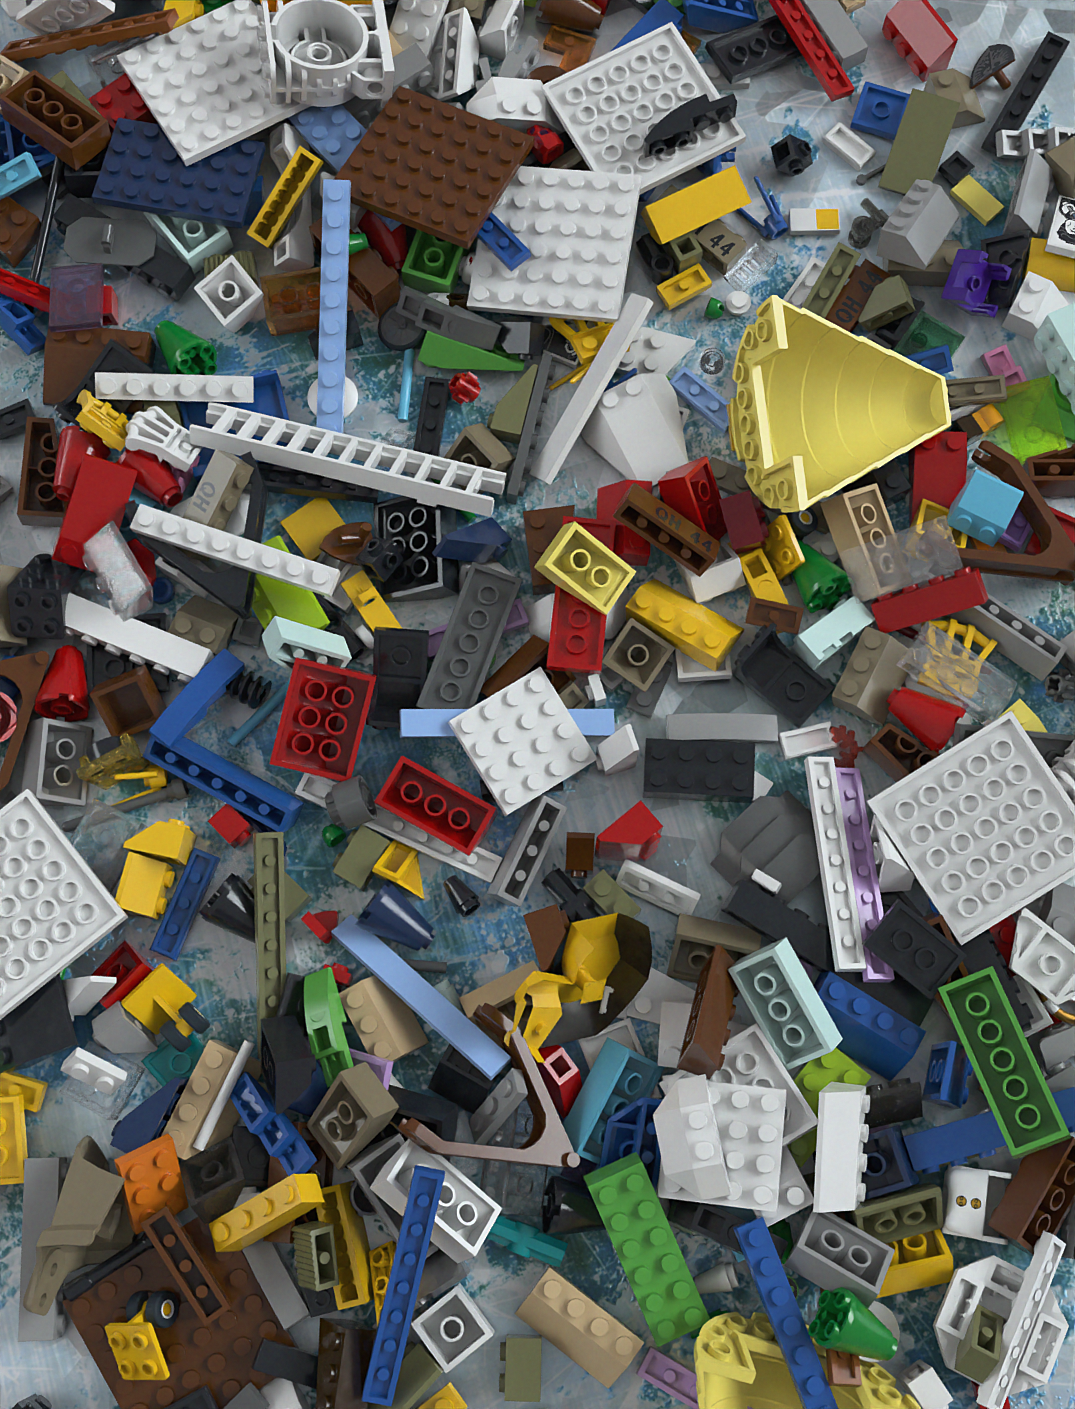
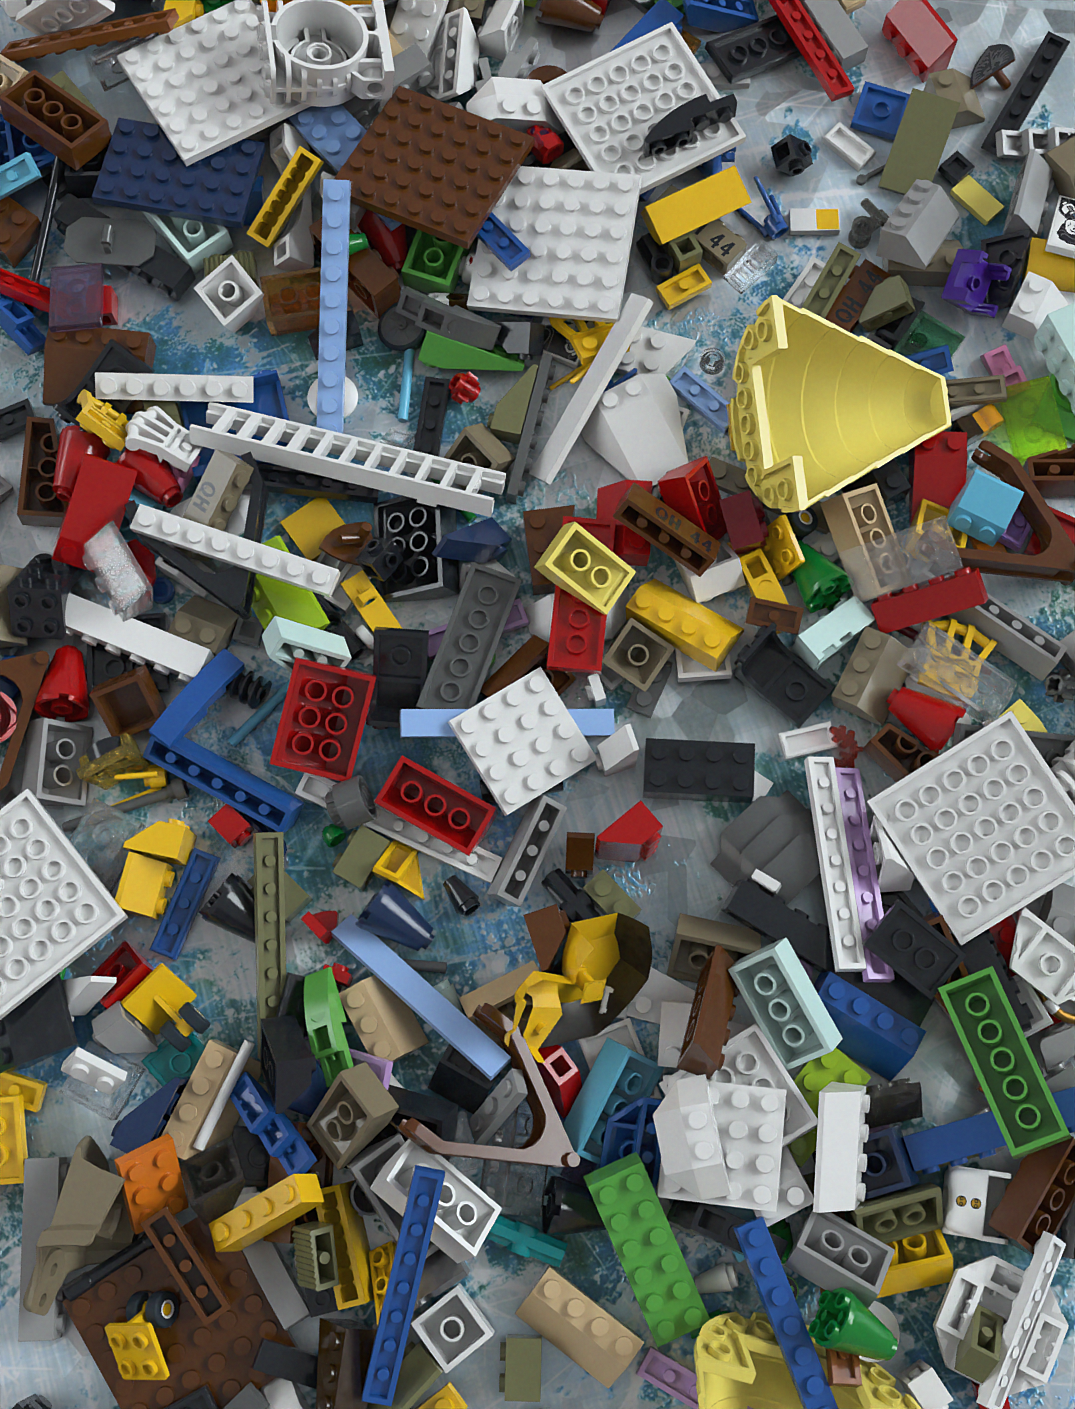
red piece [88,73,158,135] -> none
green cone [154,320,217,375] -> none
clear orange tile [543,25,596,73] -> none
dark tan plate [557,680,589,709] -> none
white plate [615,859,701,916] -> none
light grey slope [666,713,778,743] -> none
green hinge [704,297,724,320] -> none
white plate [726,291,751,316] -> none
blue slope [921,1041,973,1109] -> none

